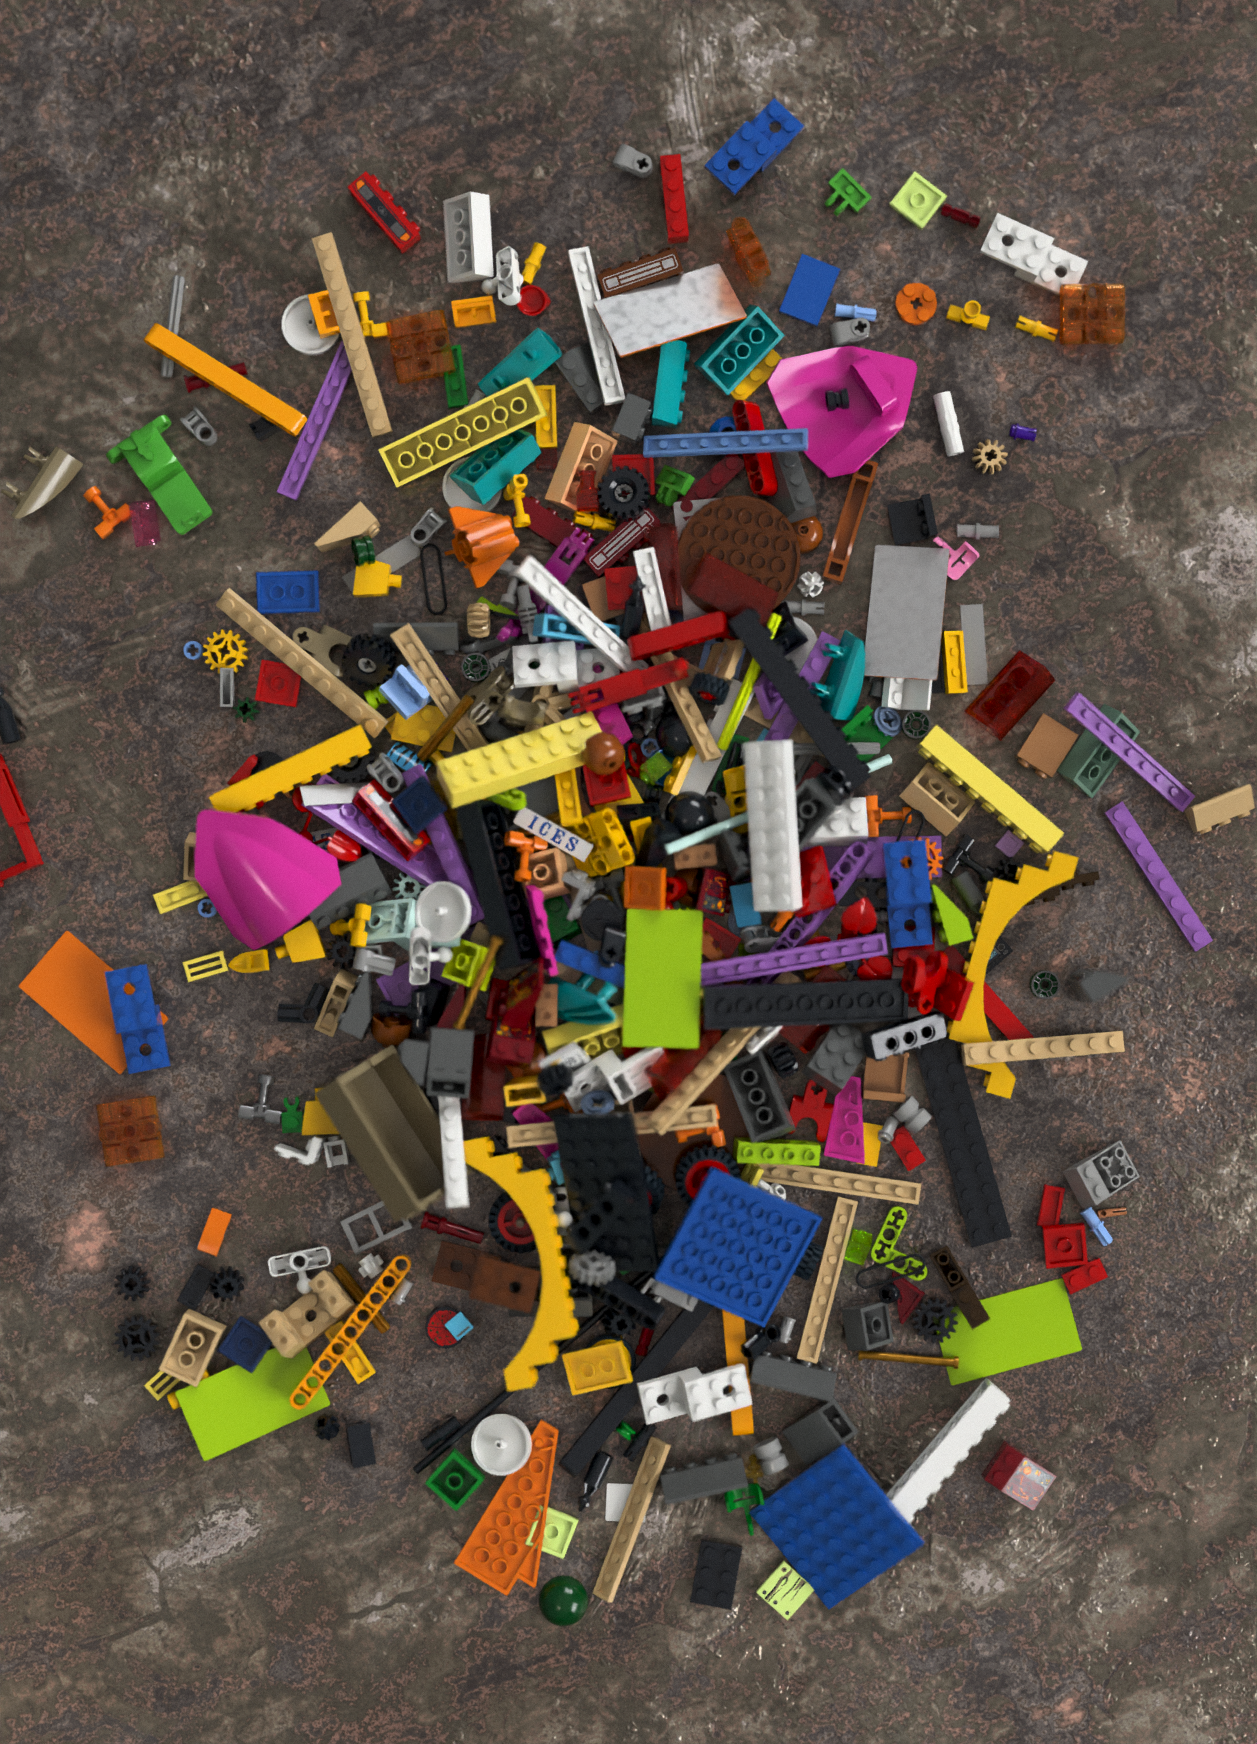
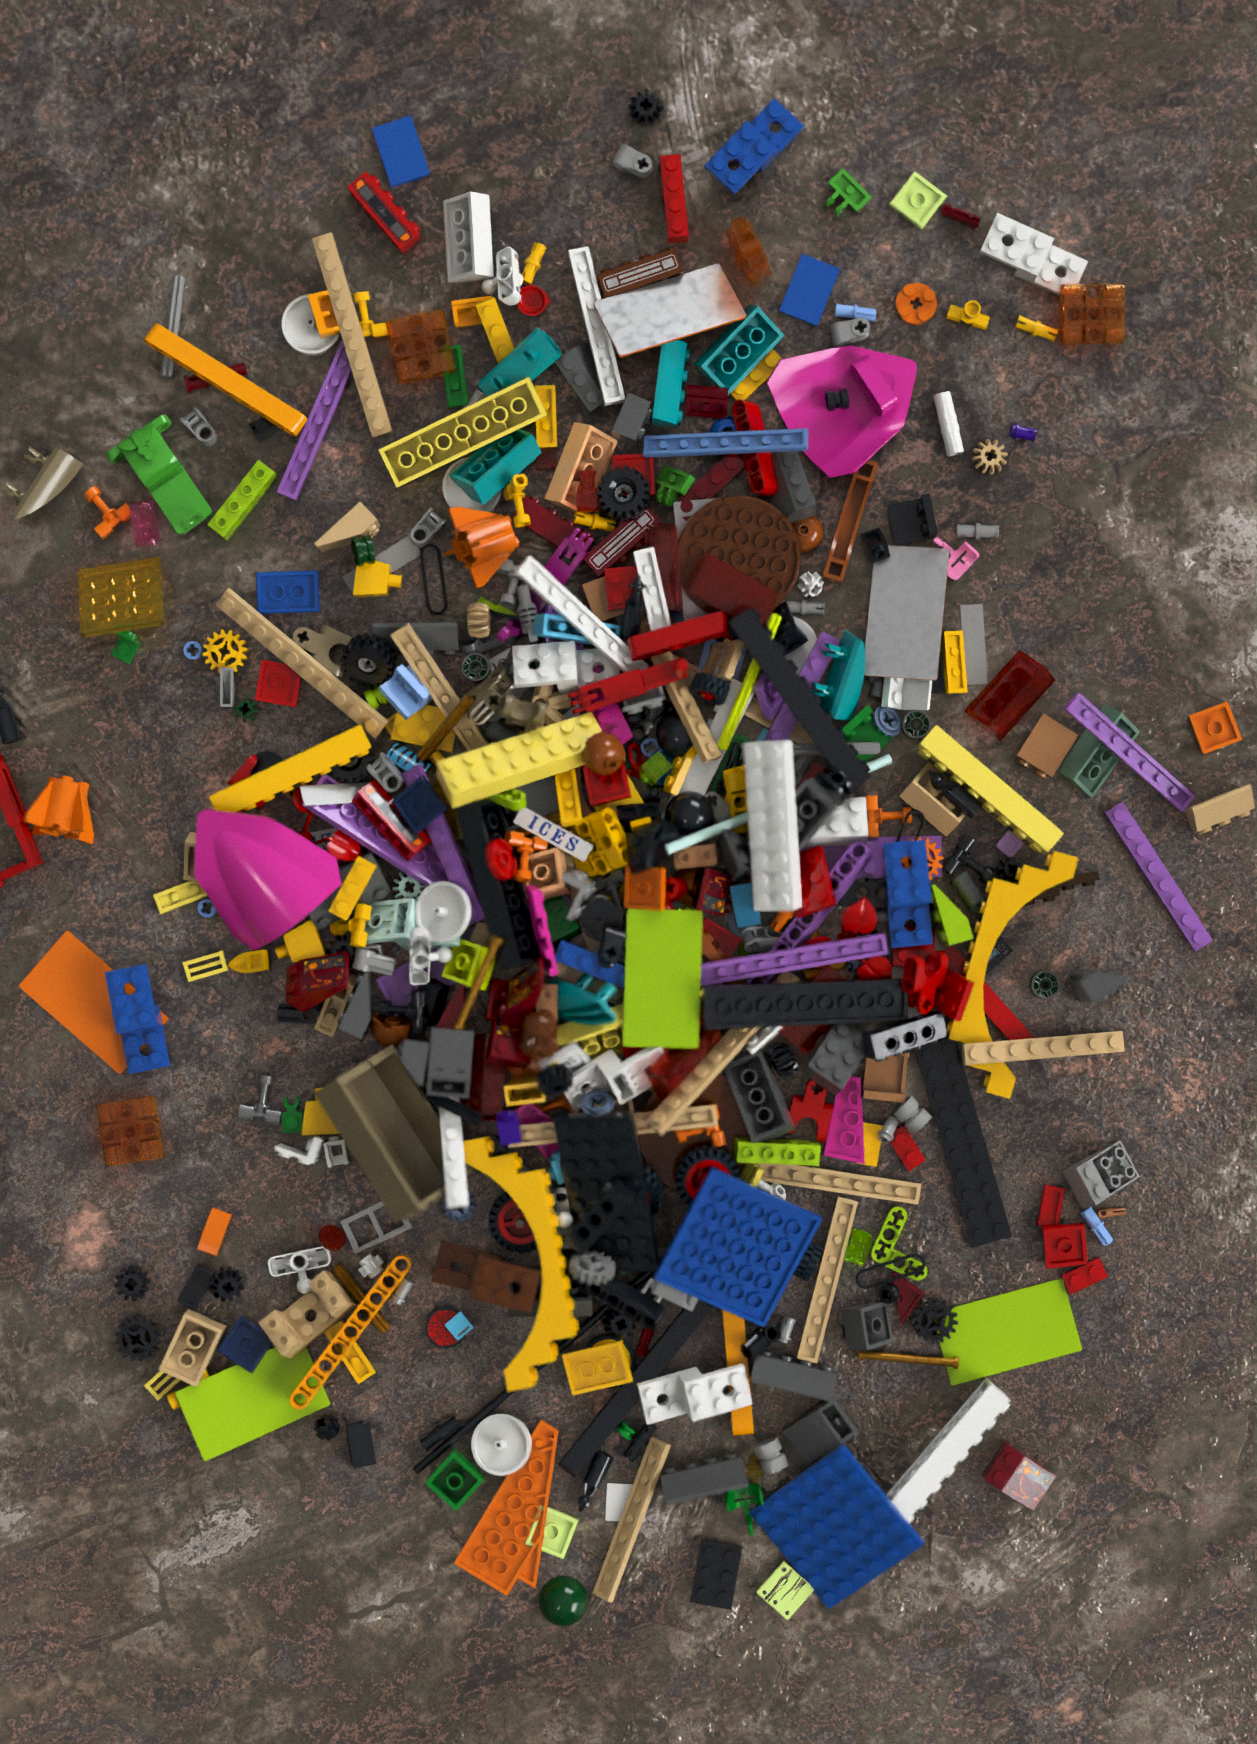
dark red pin [420,1211,484,1244] -> none
dark brown slope [929,1245,990,1330] -> none
none -> orange brick [24,776,94,844]
none -> clear yellow tile [78,557,164,638]
none -> green bracket [111,628,142,664]
none -> lime brick [207,460,278,541]
none -> dark red slope [285,952,349,1012]
none -> clear red piece [318,1225,346,1251]
none -> yellow plate [328,855,377,921]
none -> blue tile [372,115,430,188]
none -> black axle [425,1094,483,1125]
none -> sand blue gear [442,1191,476,1222]
none -> yellow plate [475,297,514,363]
none -> red tile [486,838,517,881]
none -> dark purple brick [497,1110,522,1146]
none -> reddish brown hair [519,1010,559,1059]
none -> black wing [625,822,661,875]
none -> black gear [629,89,664,126]
none -> dark red plate [685,384,729,419]
none -> black bracket [860,528,890,563]
none -> black wheel [928,770,982,819]
none -> orange plate [1187,701,1242,755]

